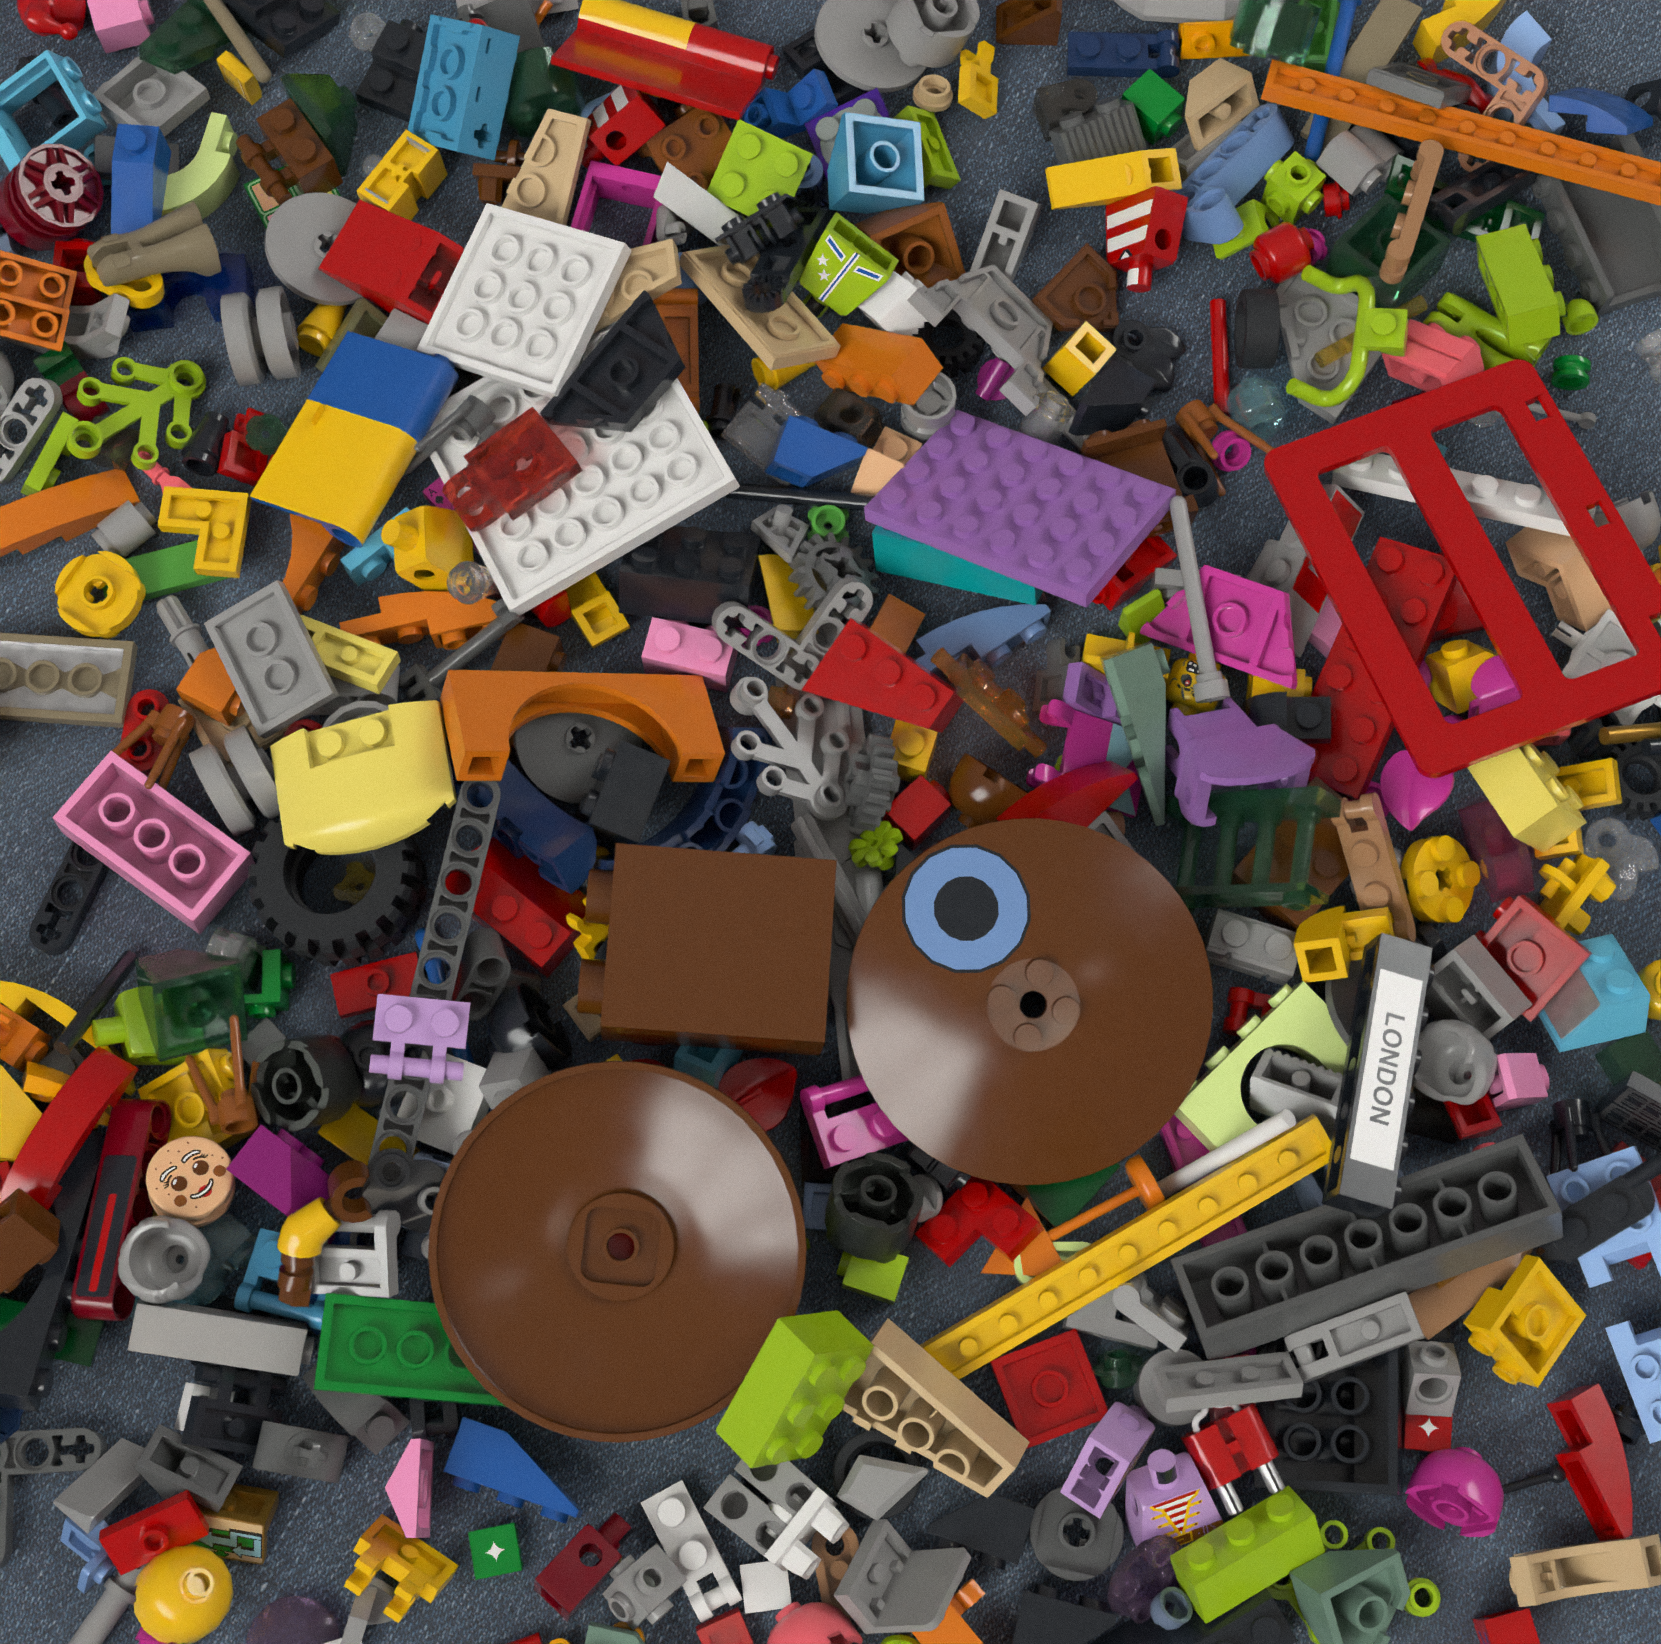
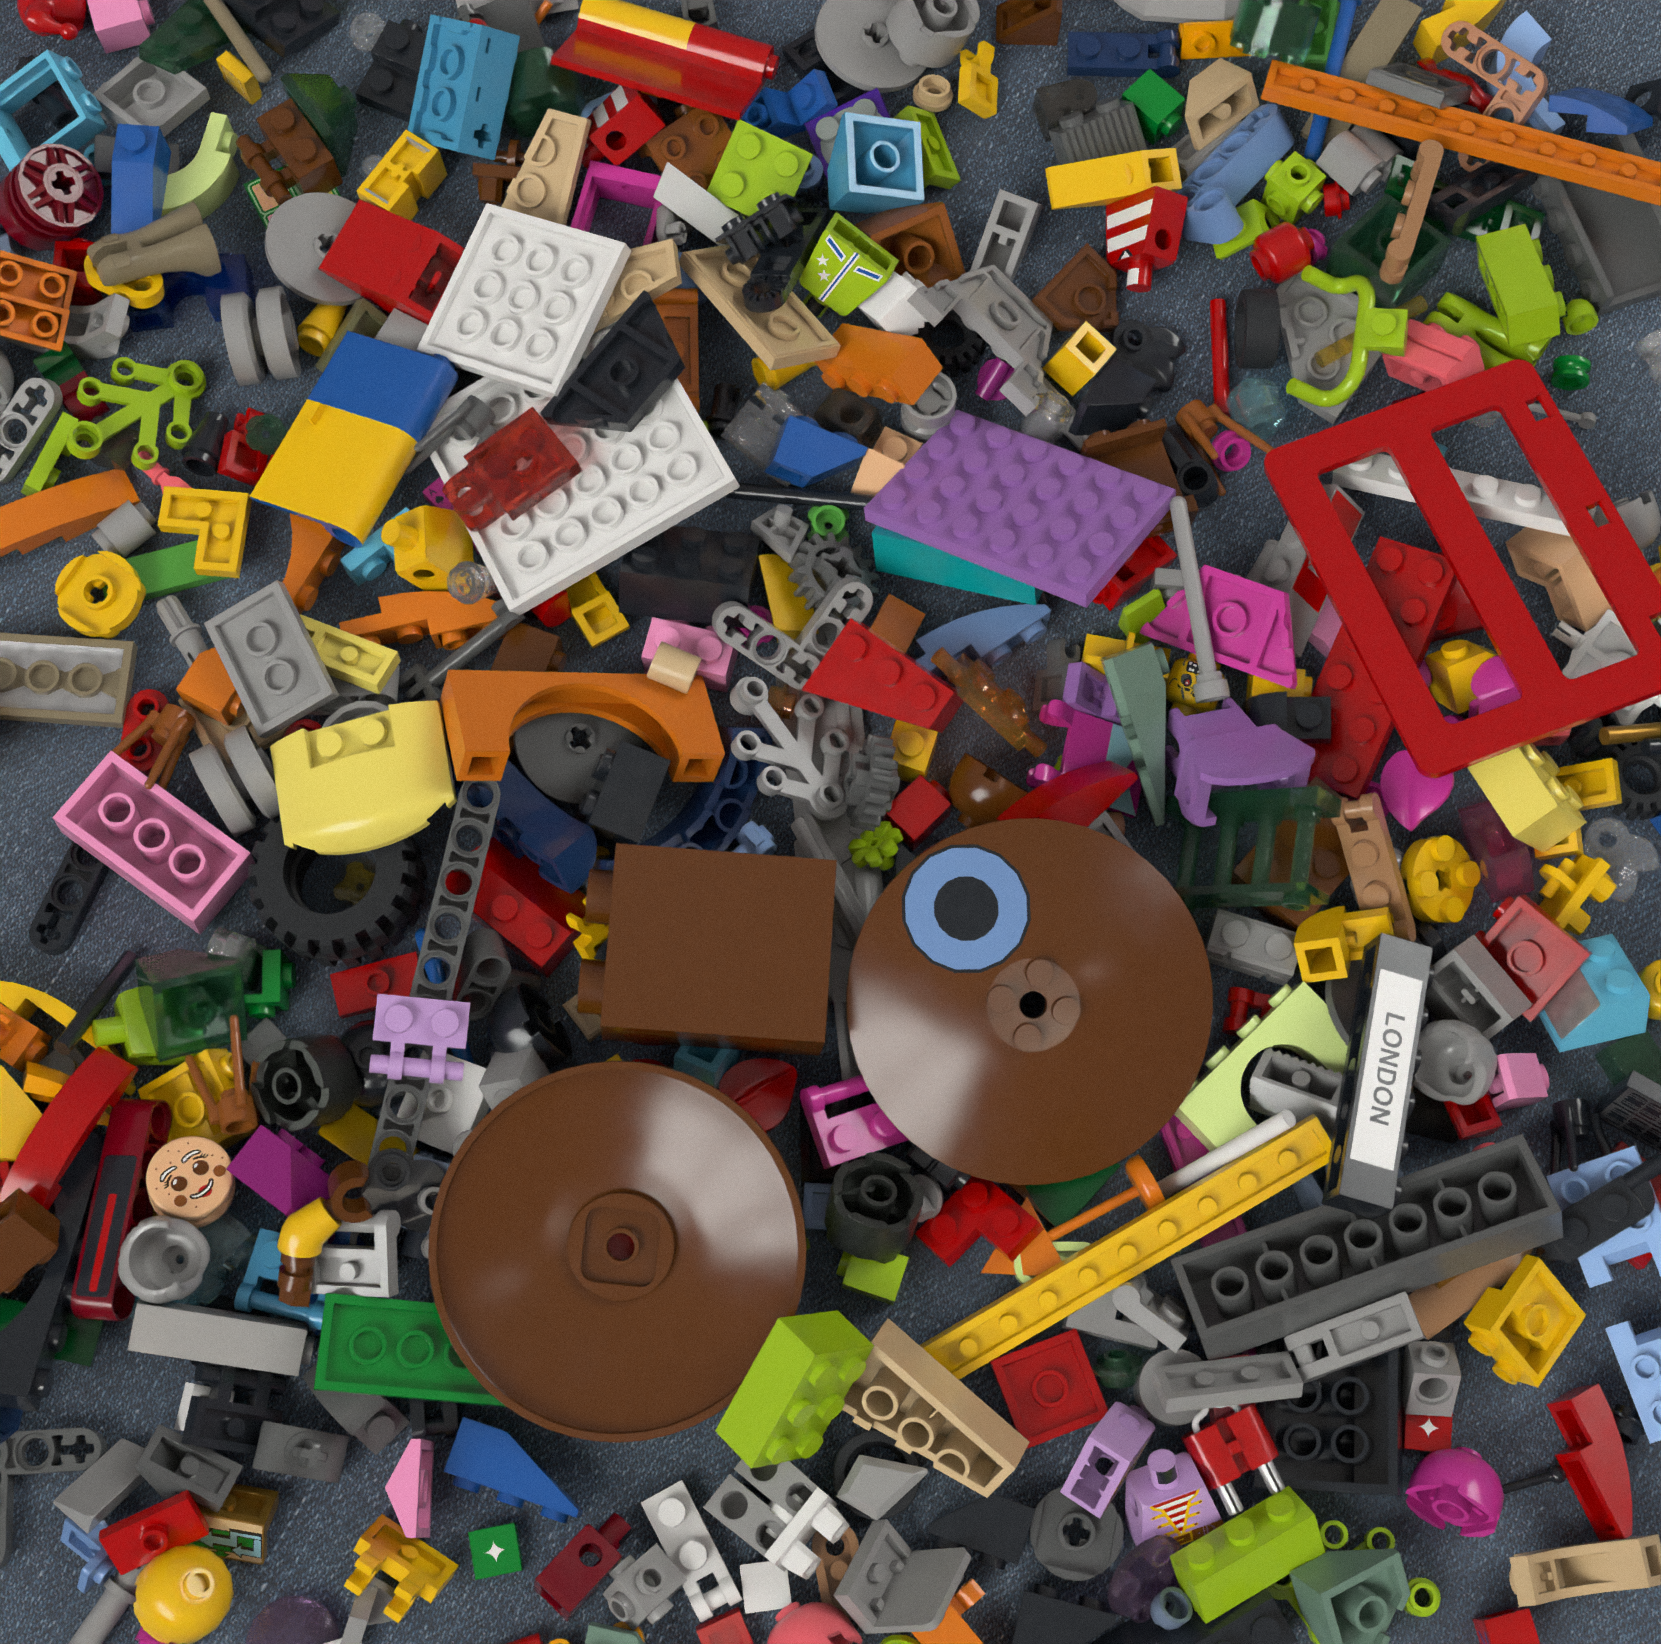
none -> tan piece [647,641,702,694]

